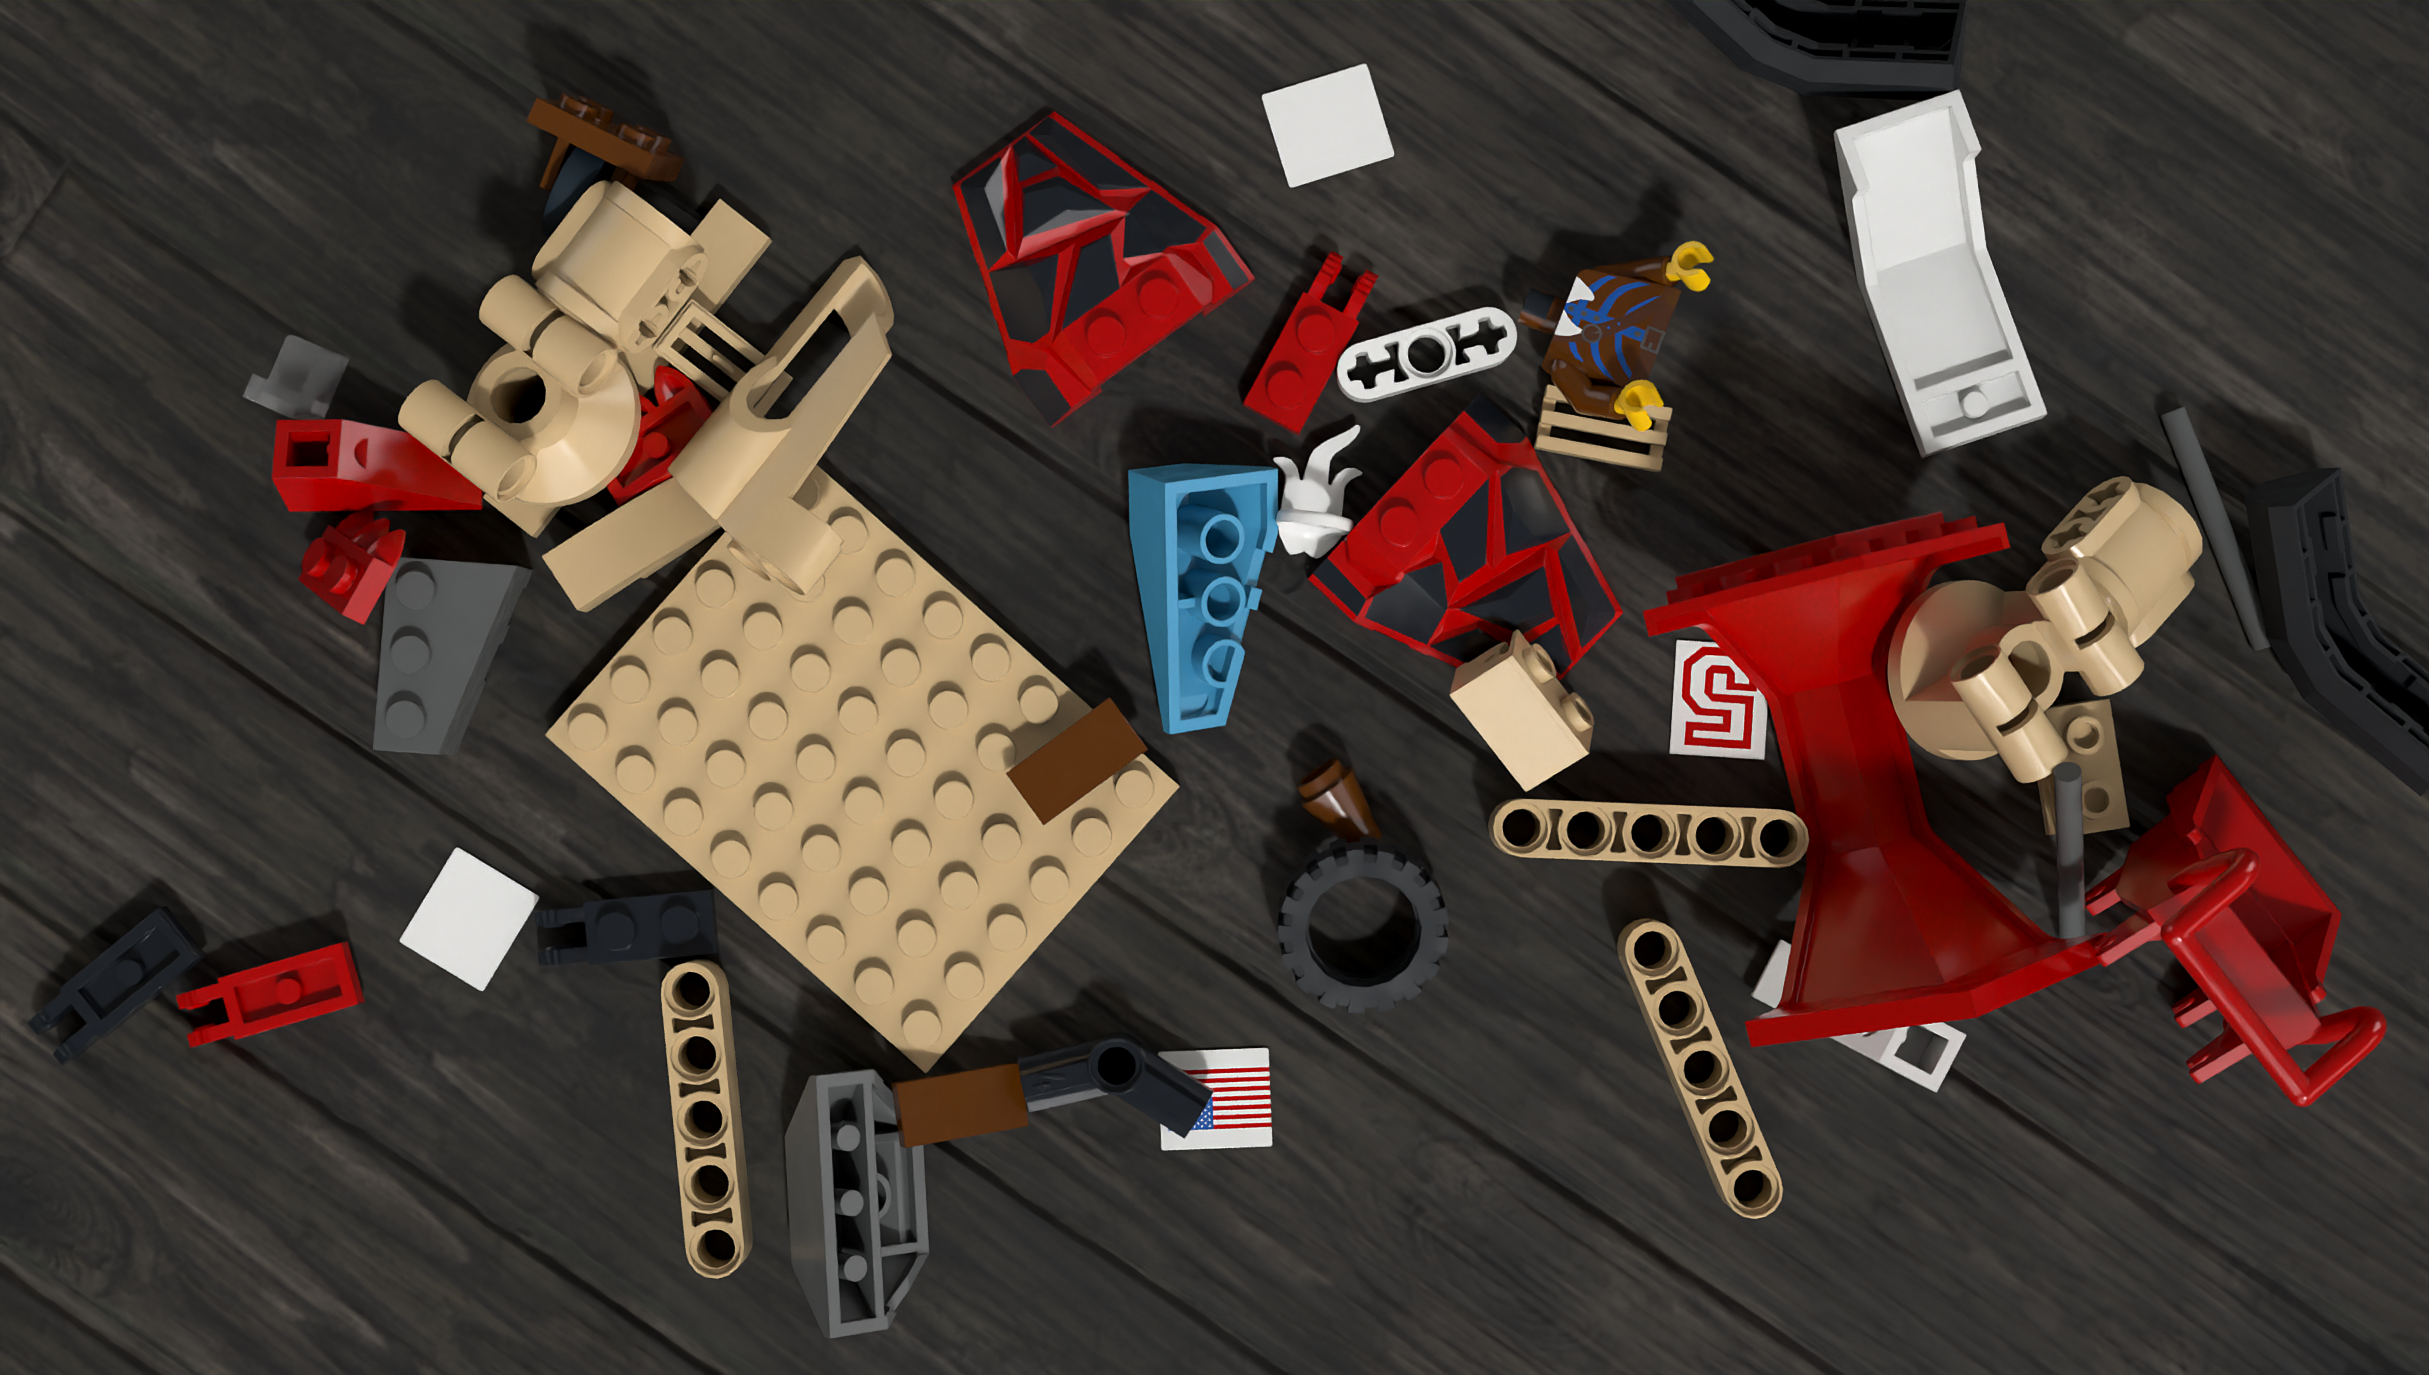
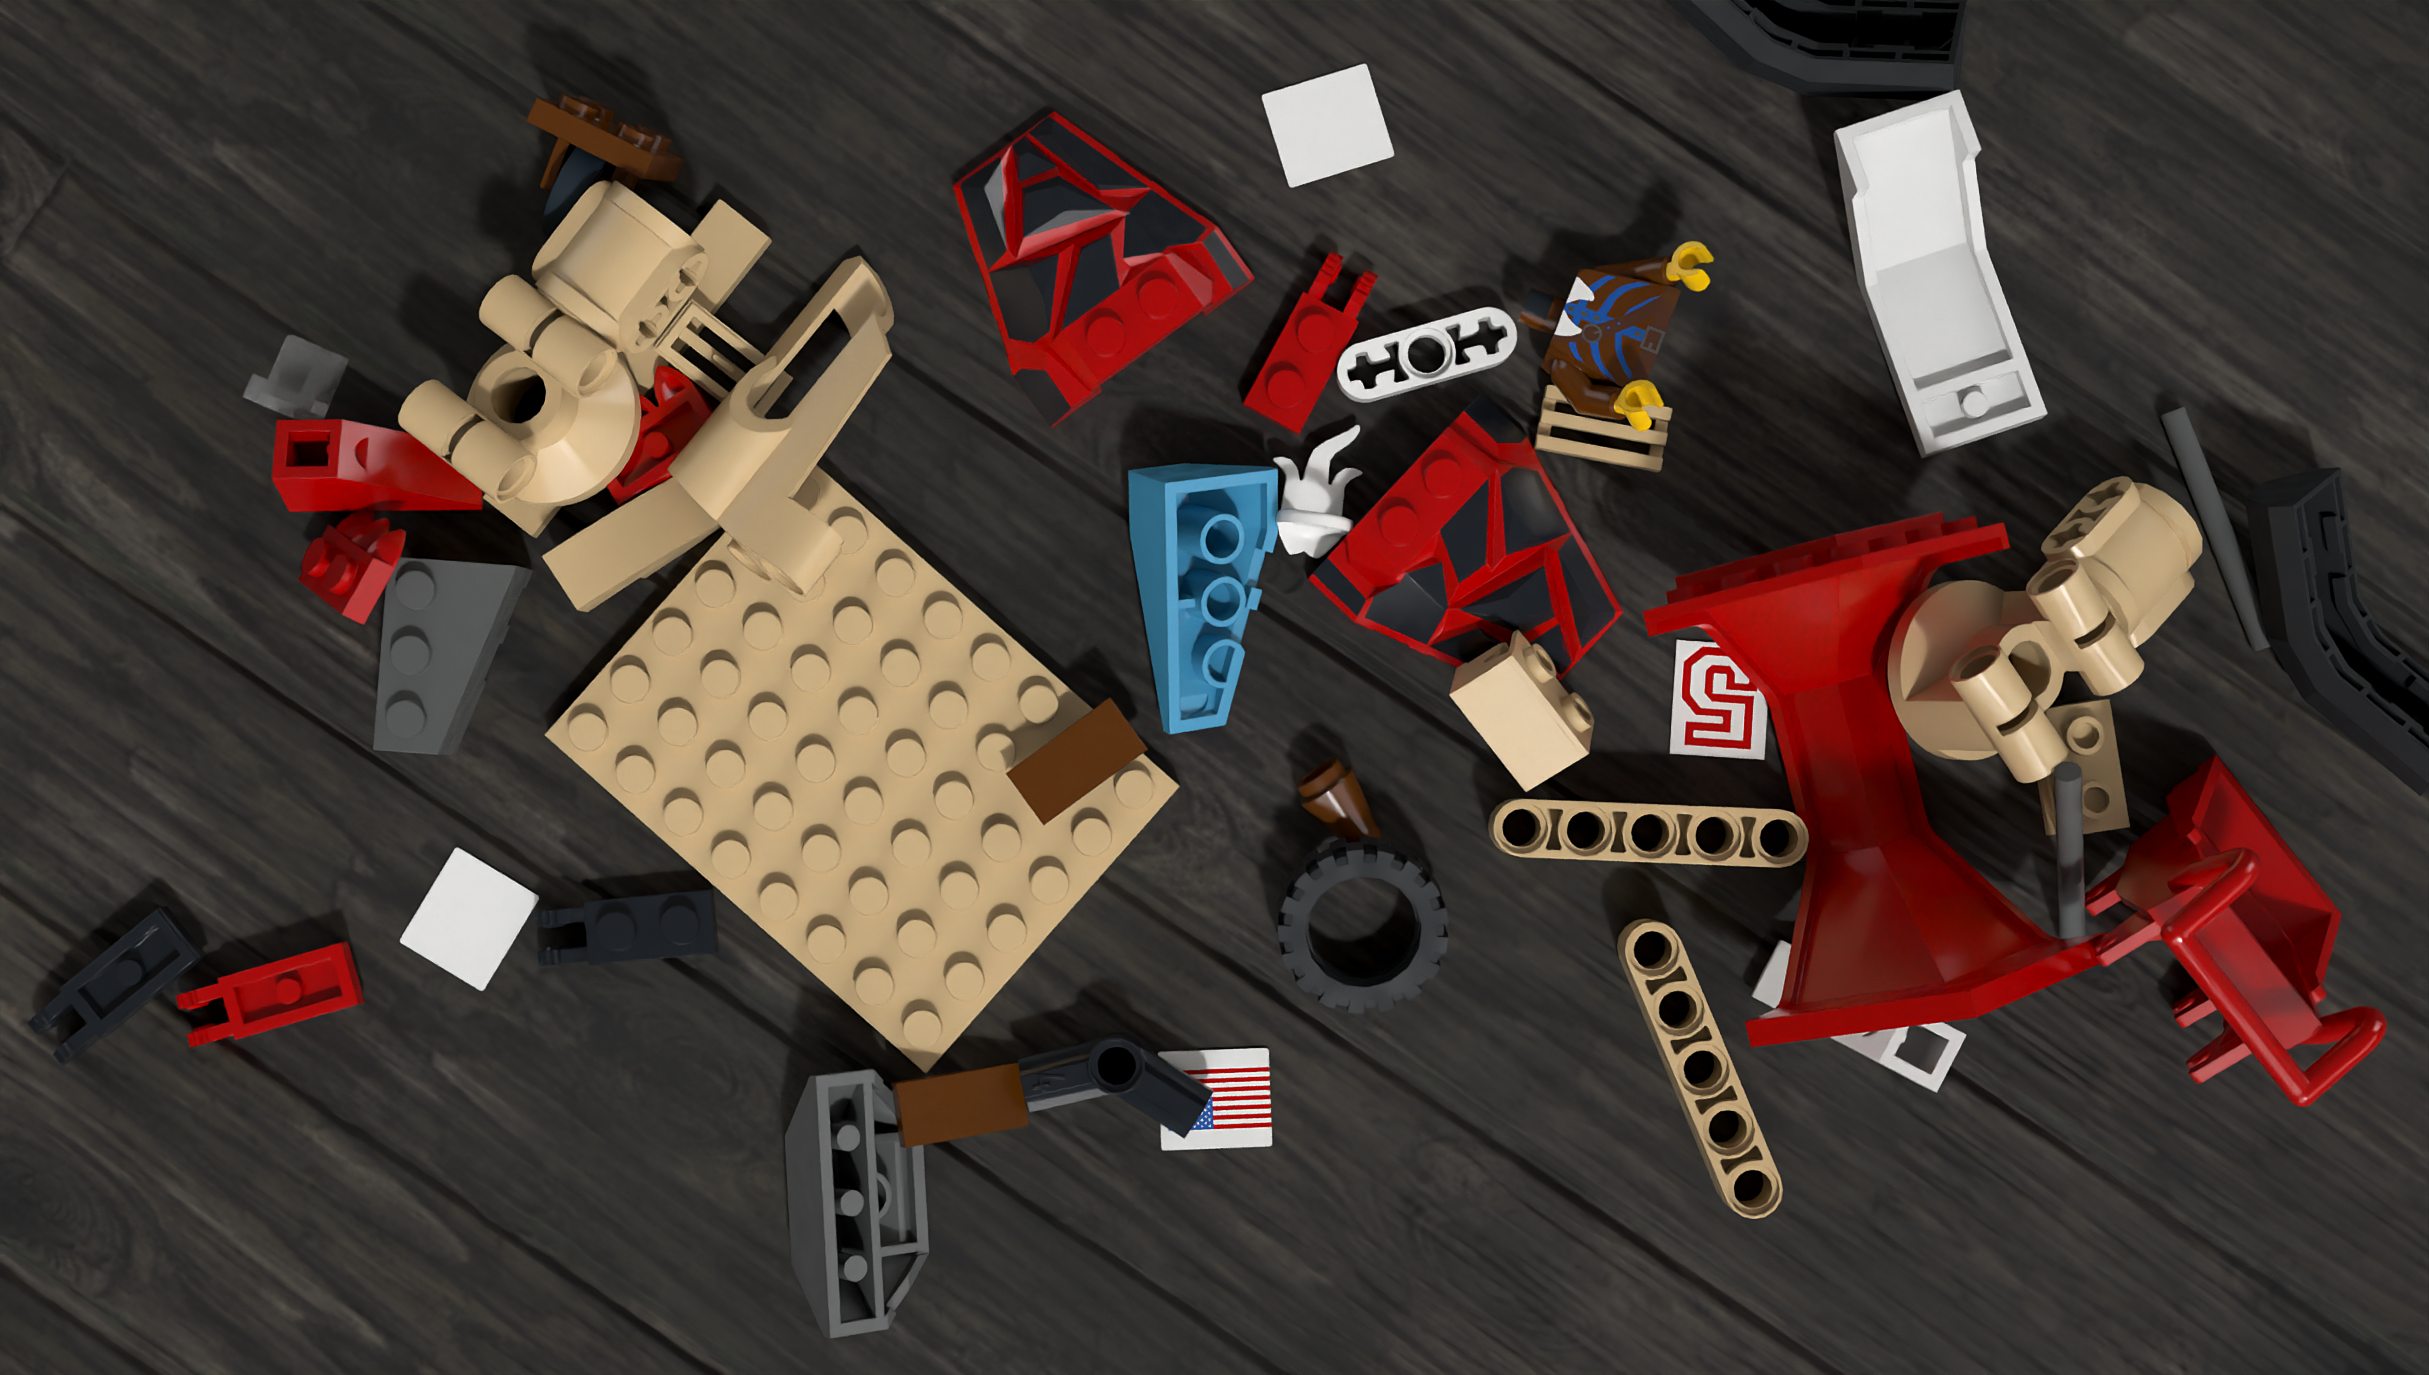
tan beam [661,959,753,1279] -> none

